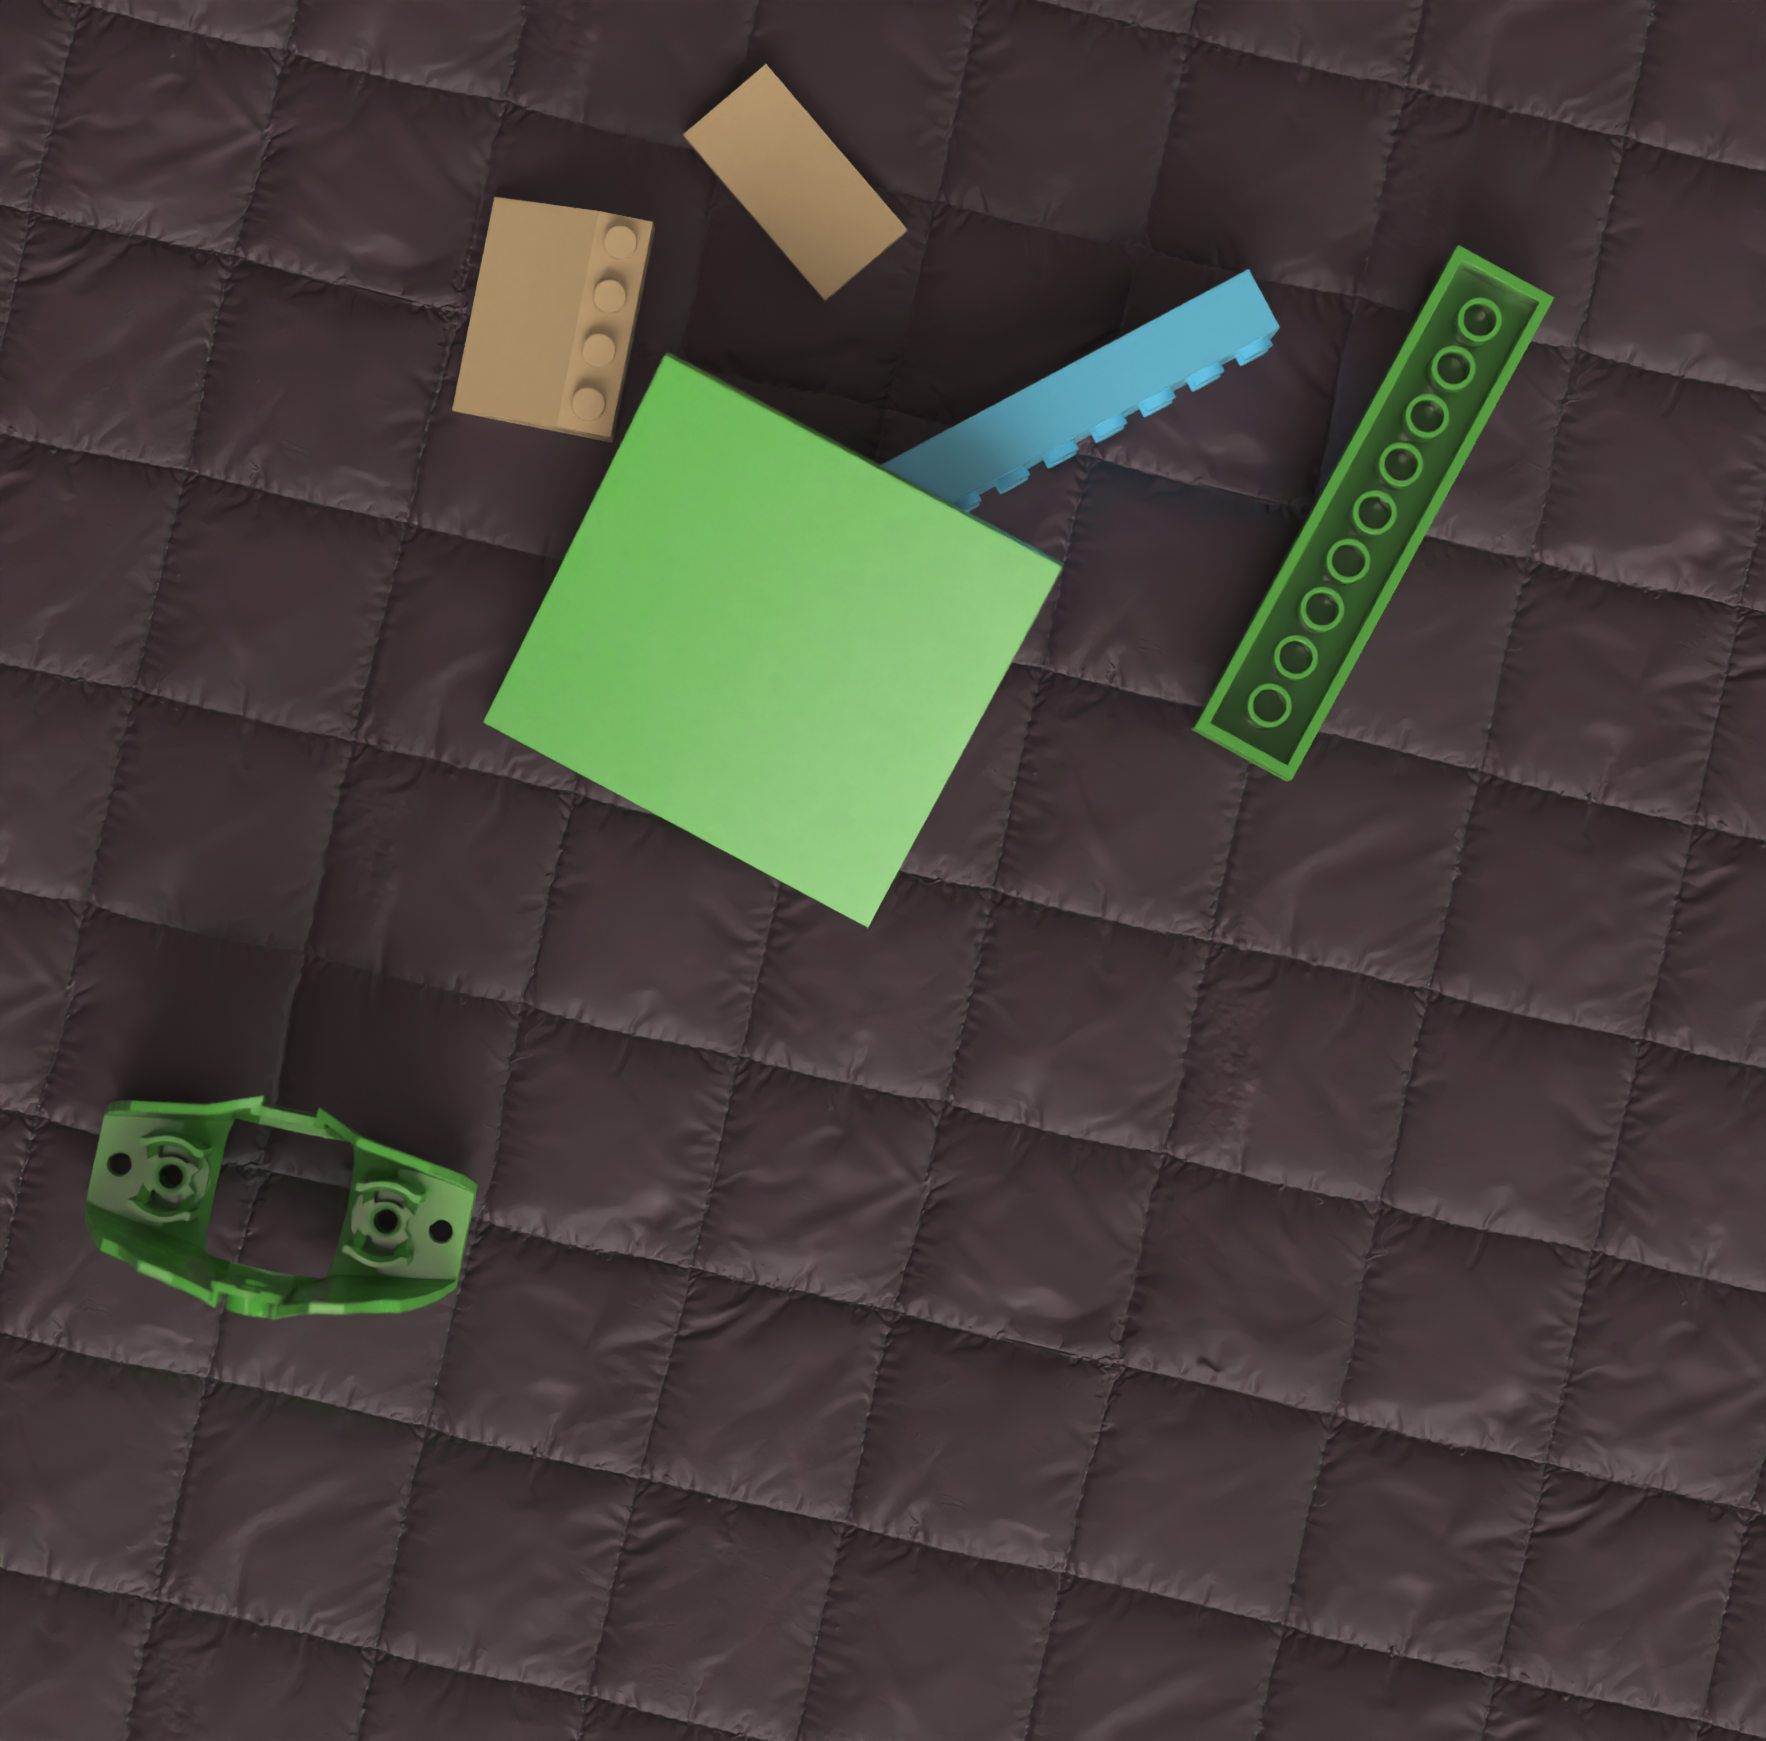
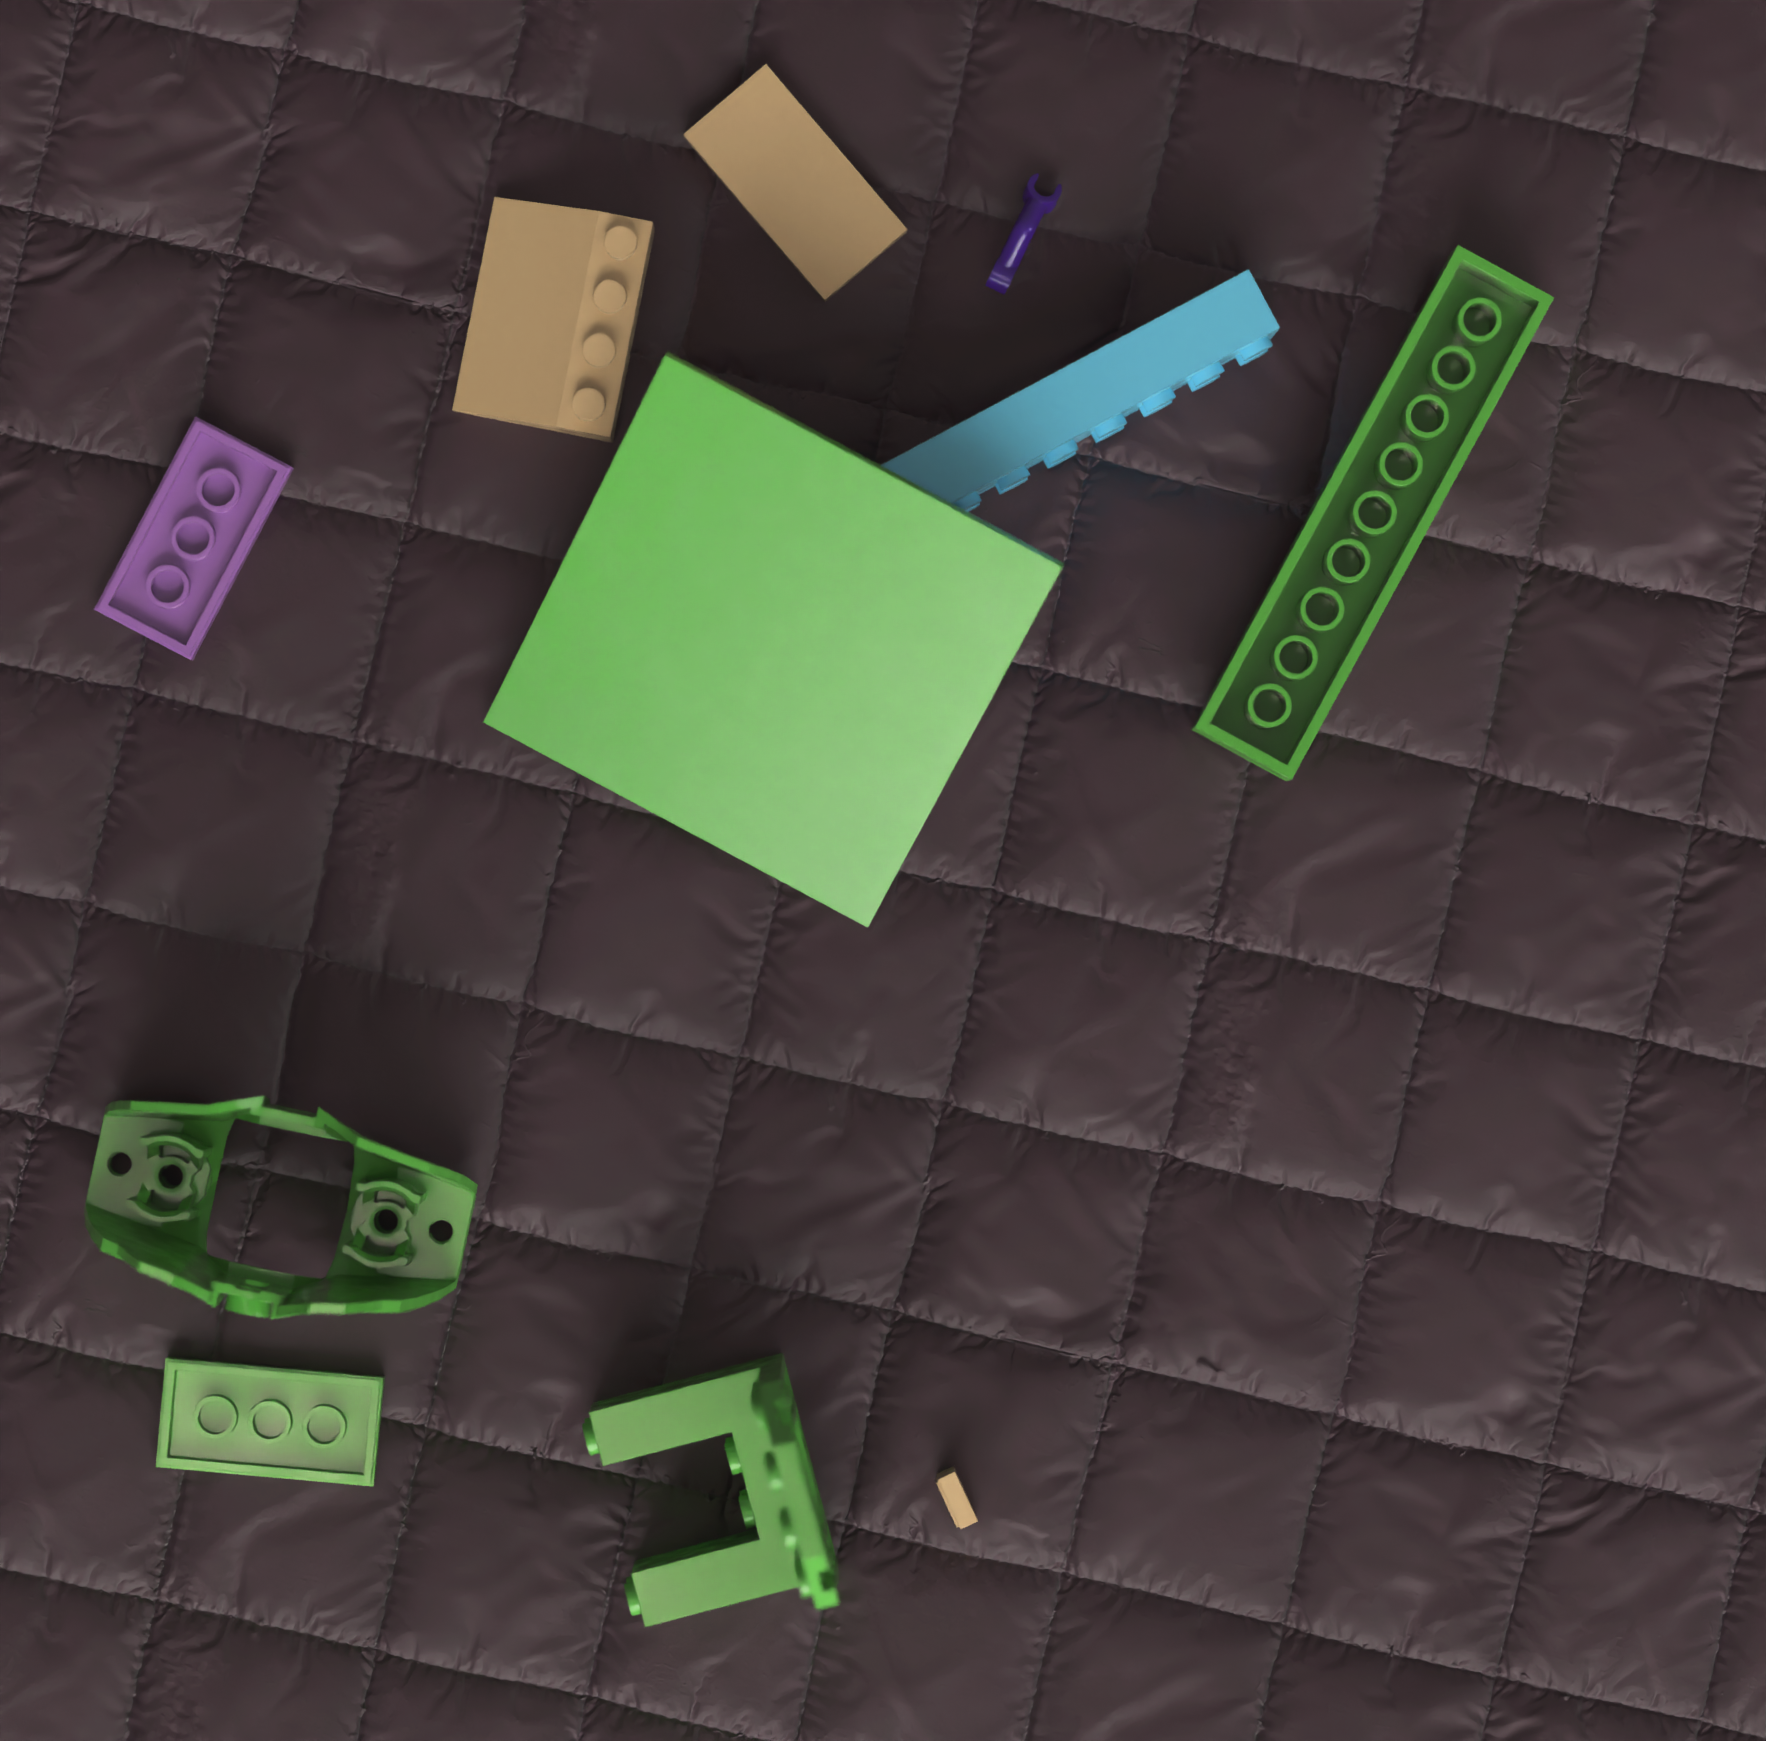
none -> medium lavender tile [94,416,294,661]
none -> bright green tile [156,1357,385,1487]
none -> bright green bracket [582,1353,839,1627]
none -> tan tile [935,1466,978,1529]
none -> dark purple arm [985,173,1062,295]

